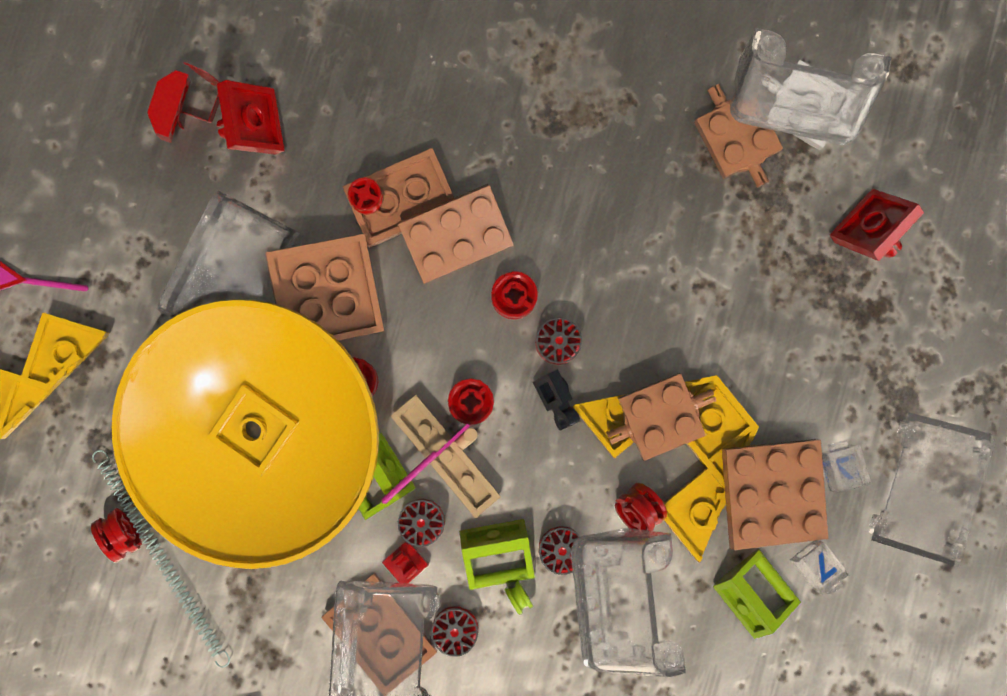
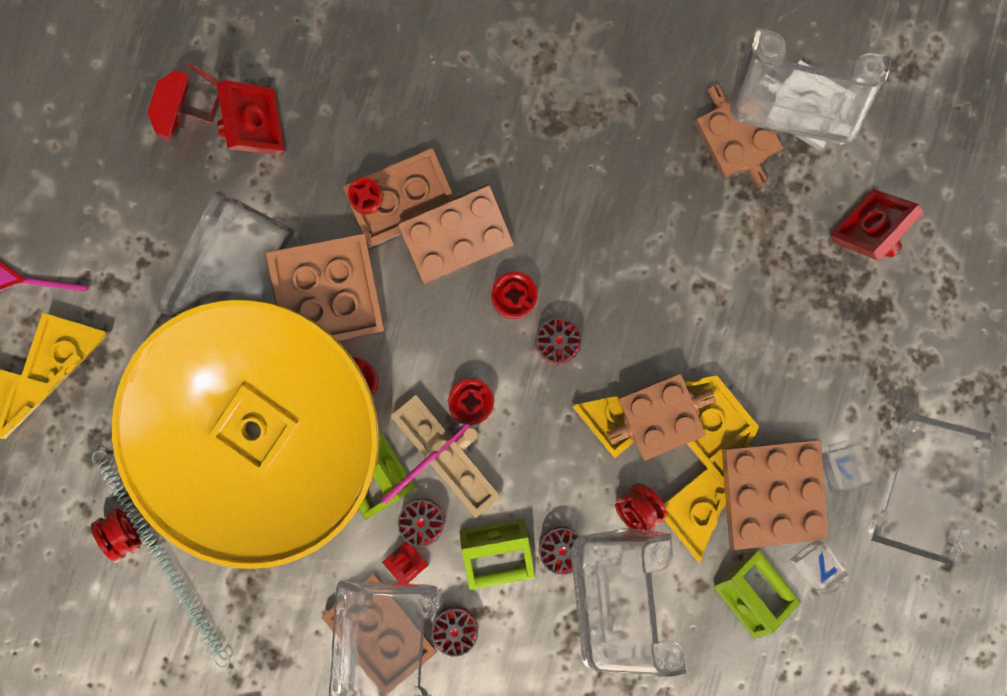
lime bush [504,580,534,615] -> none
black plate [533,369,580,431] -> none

